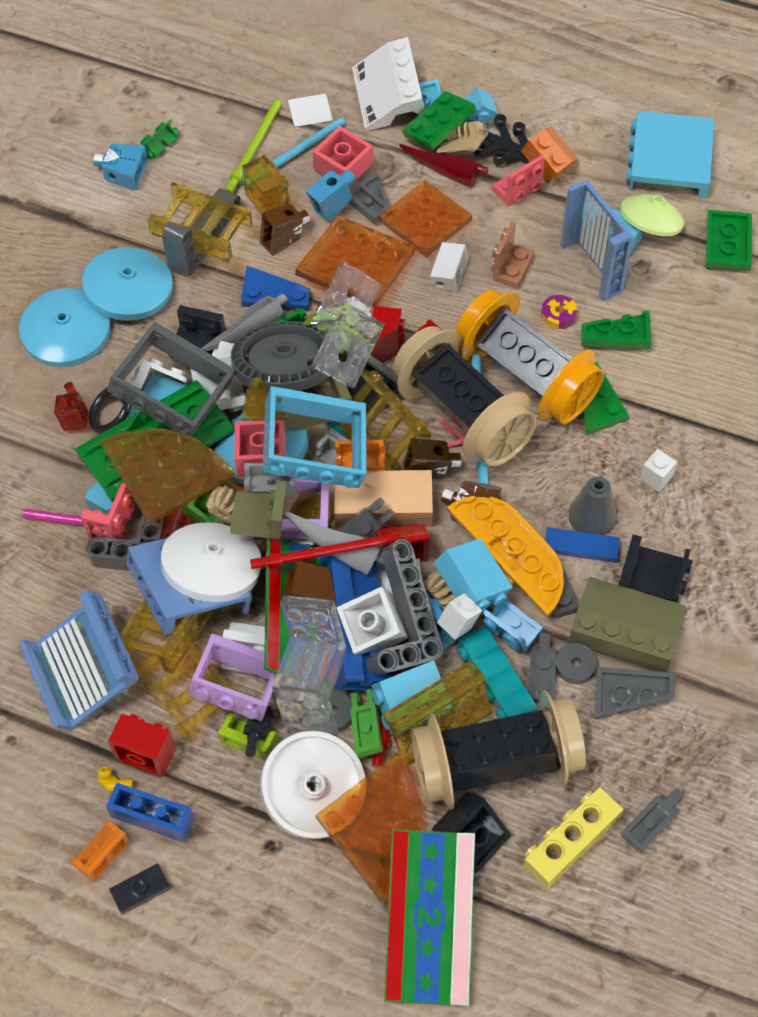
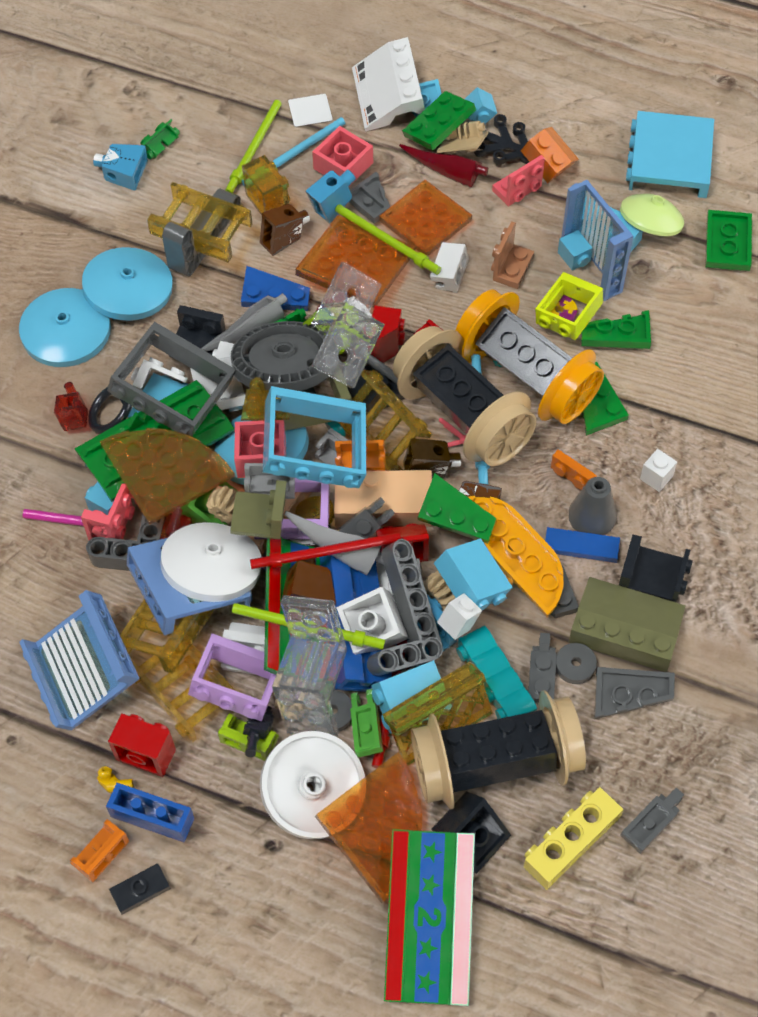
dark azure bracket [481,600,544,653] -> none
none -> lime bar [232,603,385,650]
none -> lime bar [335,204,441,275]
none -> green wing [418,473,496,544]
none -> neon yellow window [535,272,603,340]
none -> orange plate [551,449,597,490]
none -> medium azure brick [558,230,593,270]

